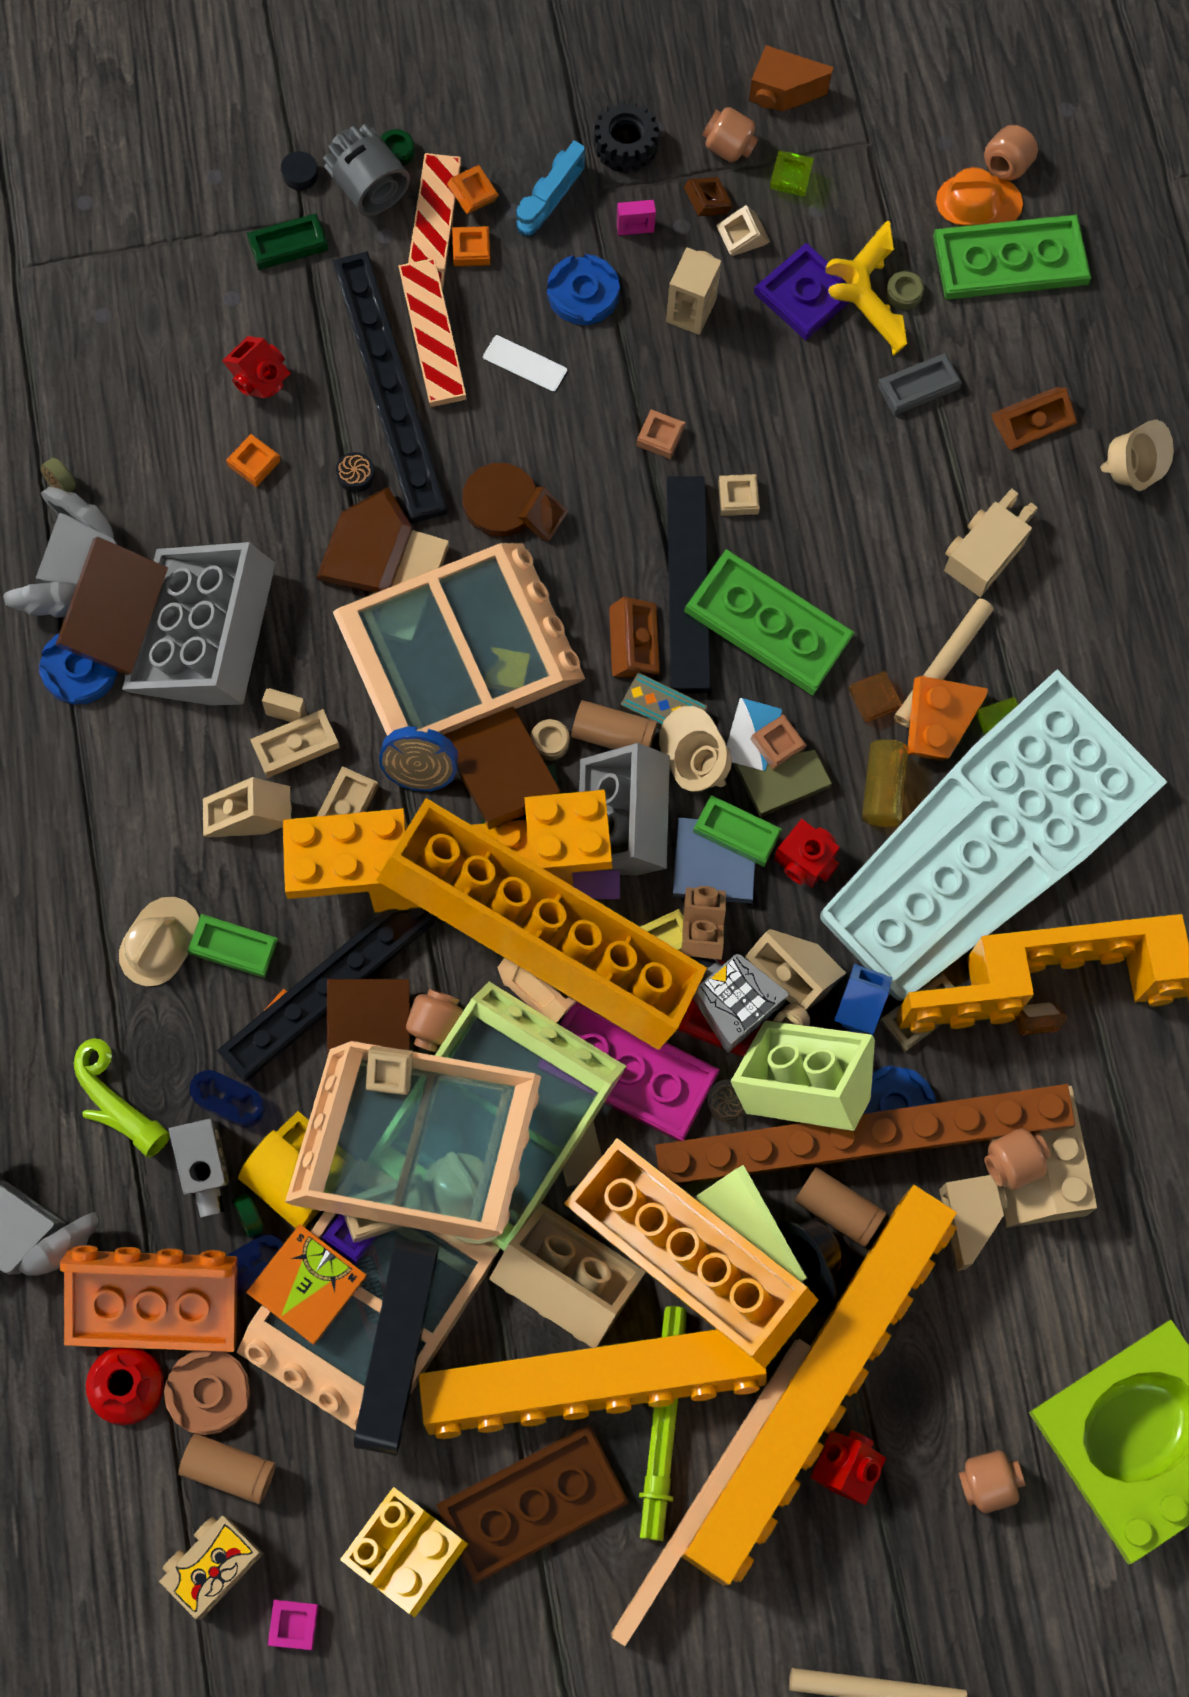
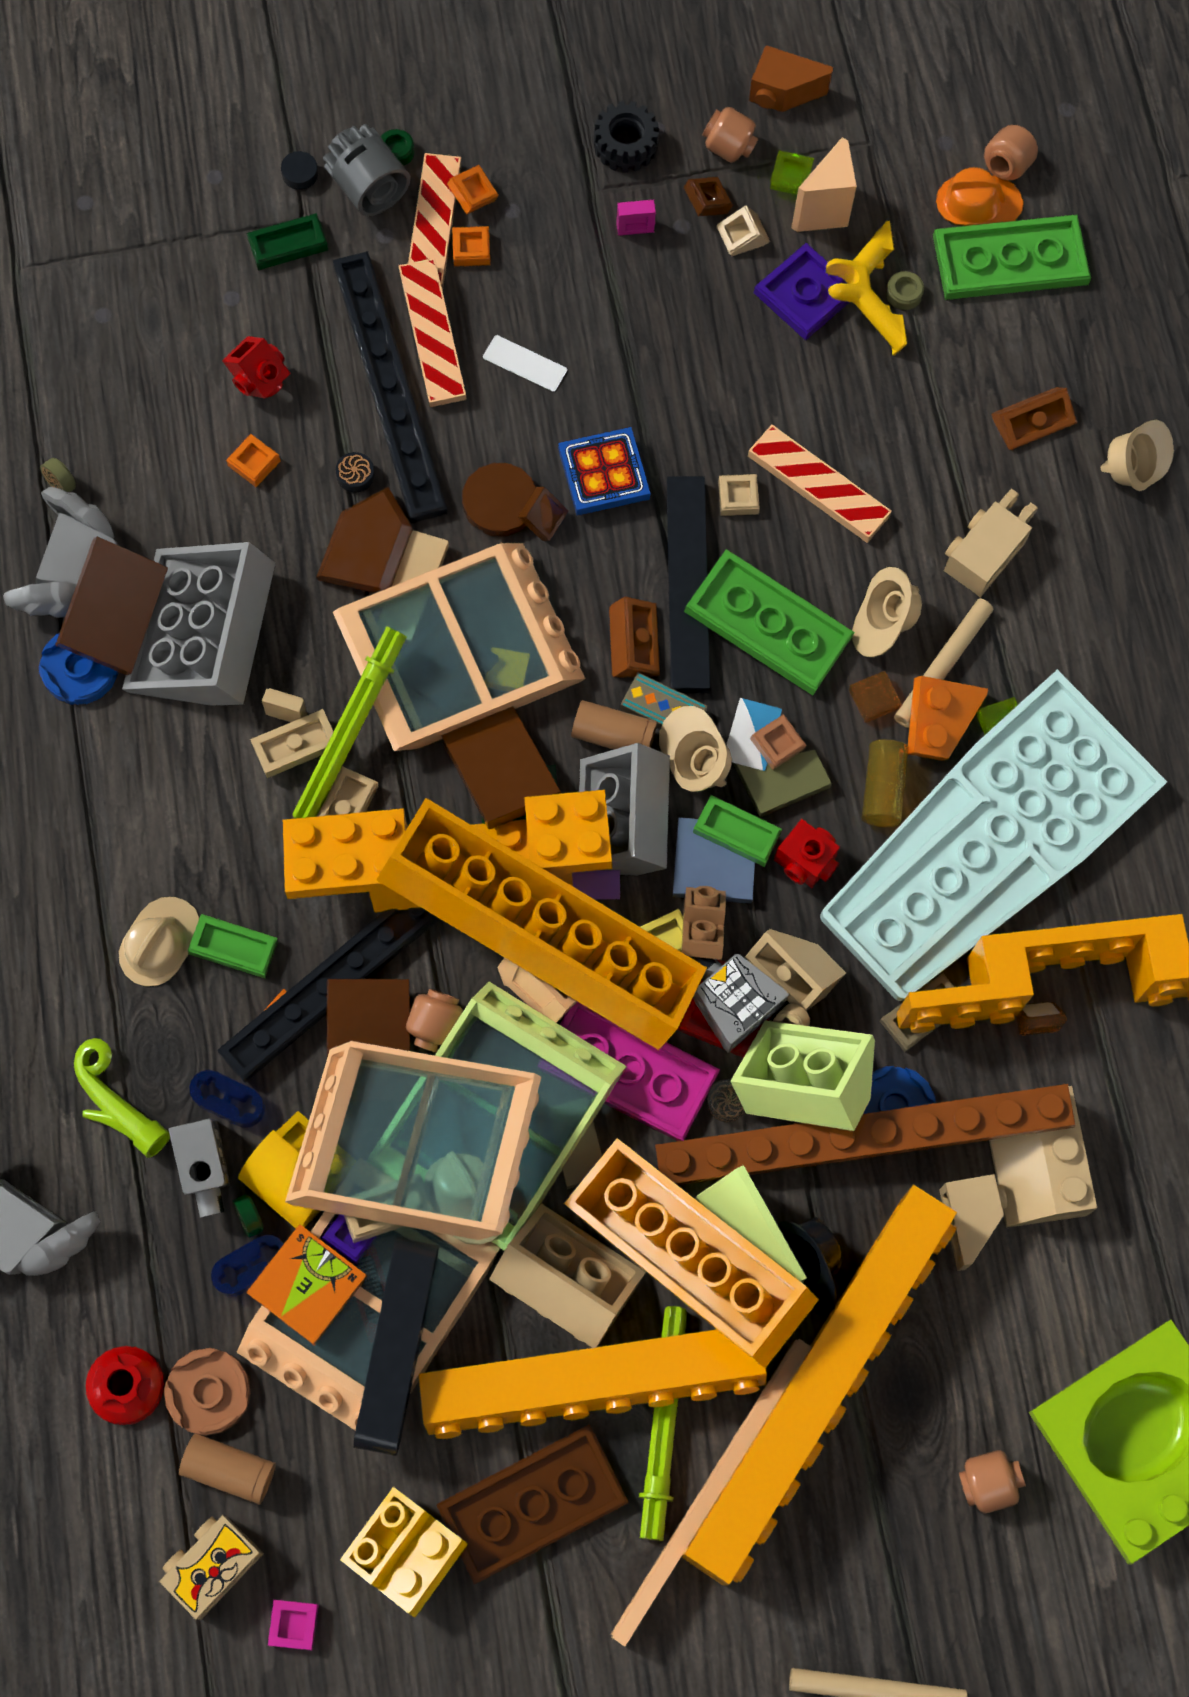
orange bracket [60,1245,238,1352] -> none
tan slope [203,777,292,837] -> none
tan tile [366,1046,413,1095] -> none
tile [379,726,459,792] -> none
dark azure hinge [516,140,585,237] -> none
tan tile [531,719,570,761] -> none
blue tile [547,254,620,325] -> none
nougat tile [636,409,685,459] -> none
tan brick [666,247,722,335] -> none
medium nougat pin [794,1167,887,1248] -> none
red brick [810,1430,886,1506] -> none
blue brick [834,964,893,1035] -> none
dark grey tile [877,353,962,416] -> none
nougat head [984,1128,1051,1190] -> none
none -> lime axle [293,626,407,819]
none -> tile [558,427,650,516]
none -> light nougat tile [748,424,892,543]
none -> light nougat slope [791,137,857,232]
none -> tan piece [852,567,922,658]

